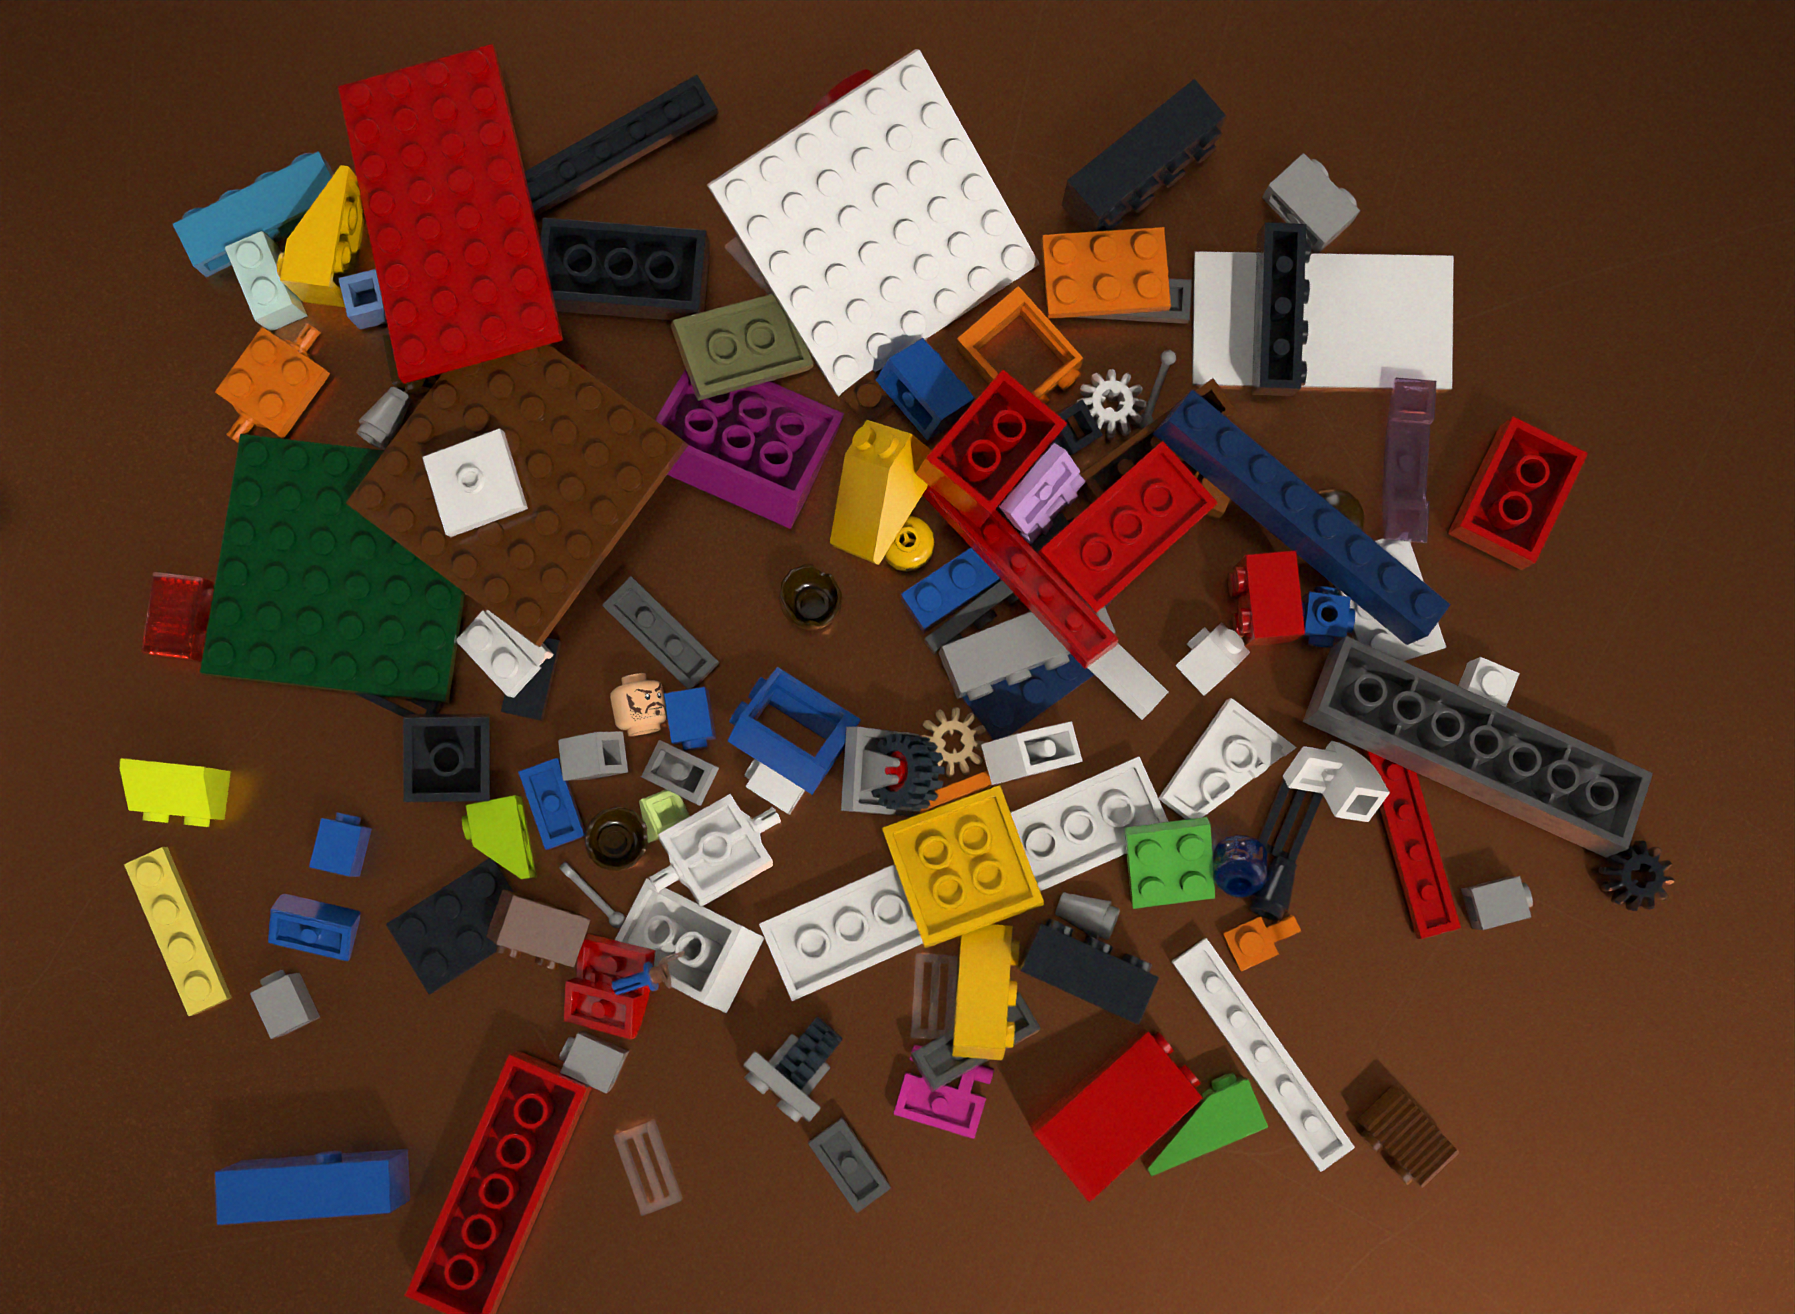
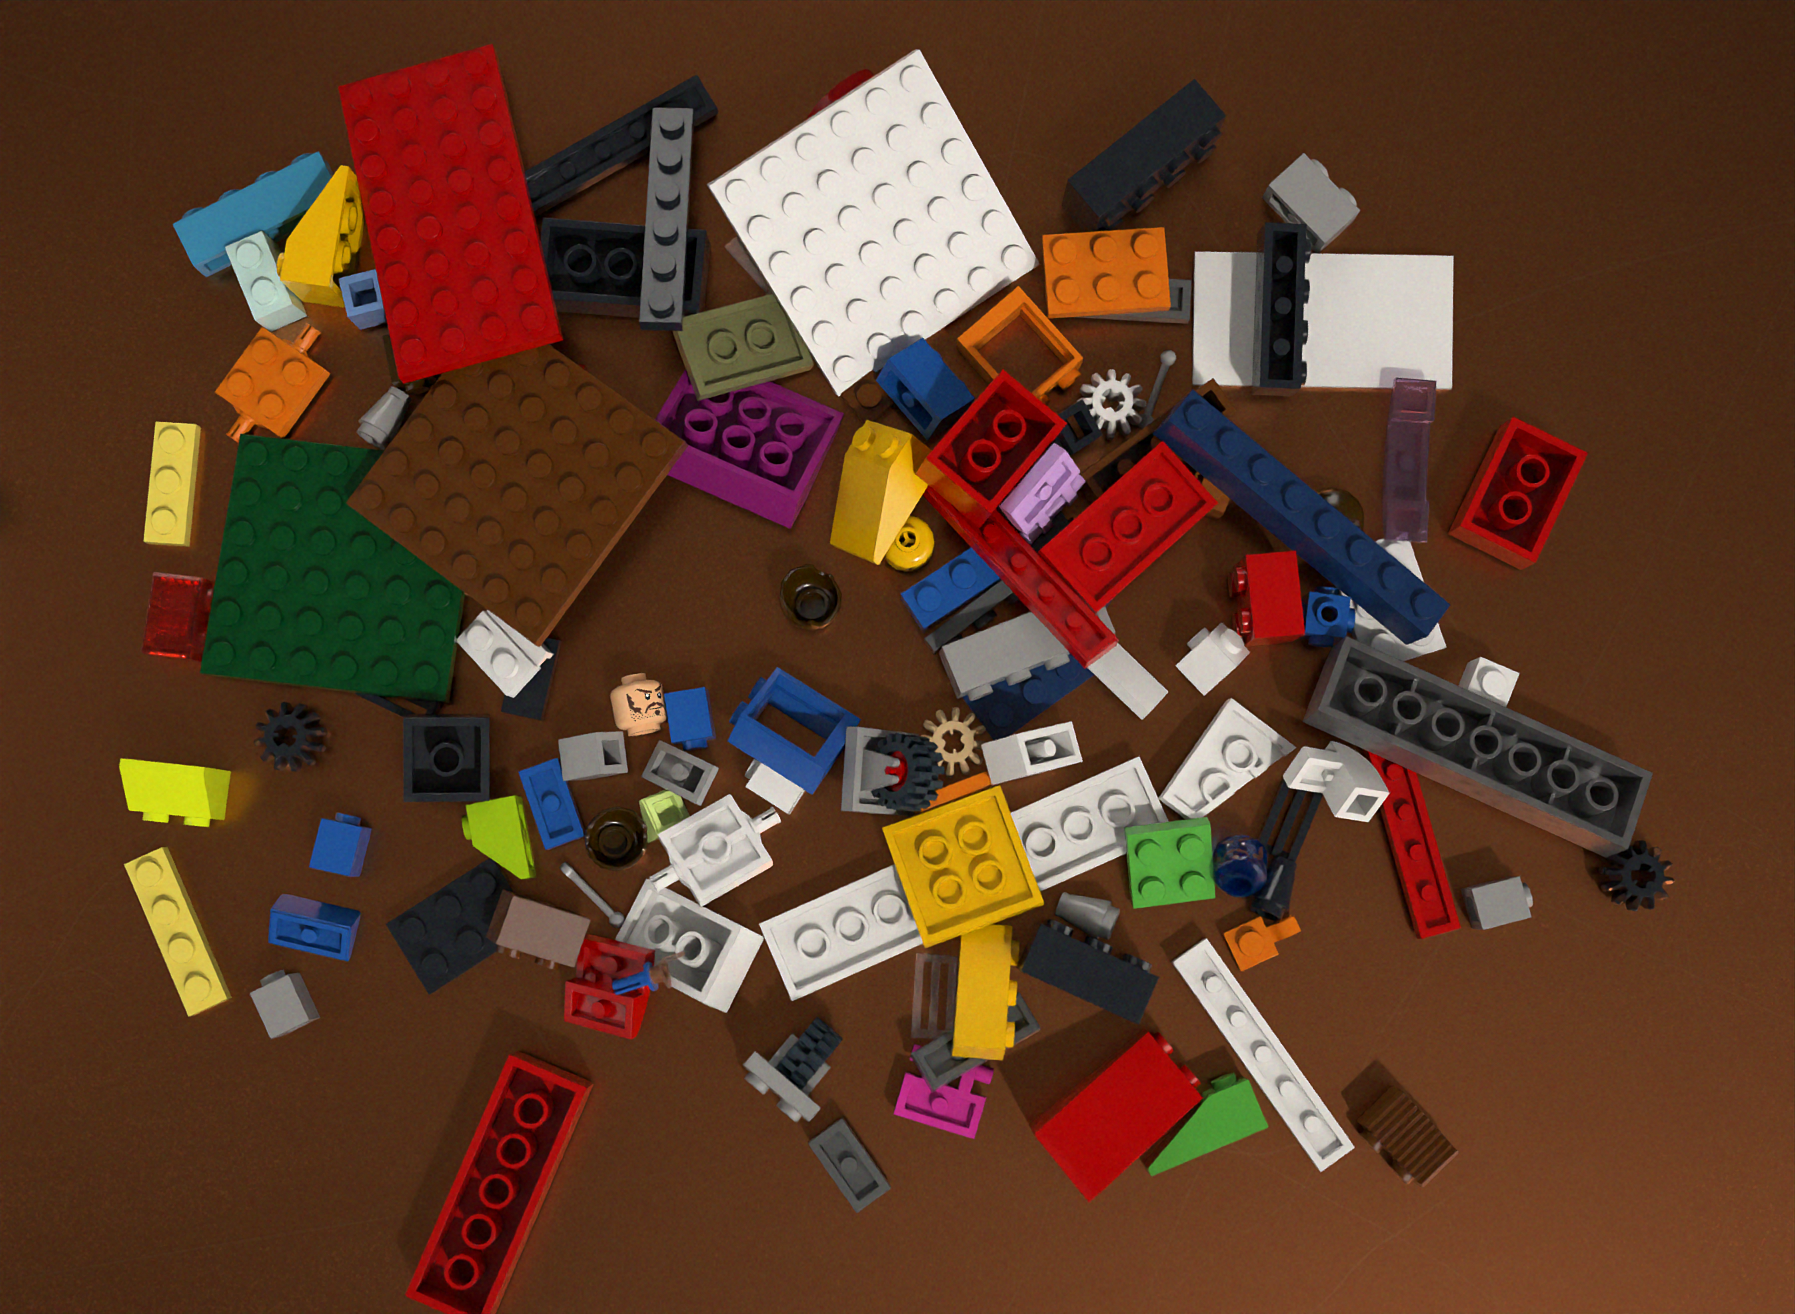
blue brick [215,1149,410,1225] -> none
white plate [423,429,528,537] -> none
light grey brick [559,1031,629,1093] -> none
dark grey plate [602,576,719,690] -> none
clear tile [613,1120,683,1216] -> none
none -> light yellow plate [144,422,201,547]
none -> black gear [254,702,328,772]
none -> plate [639,108,694,331]

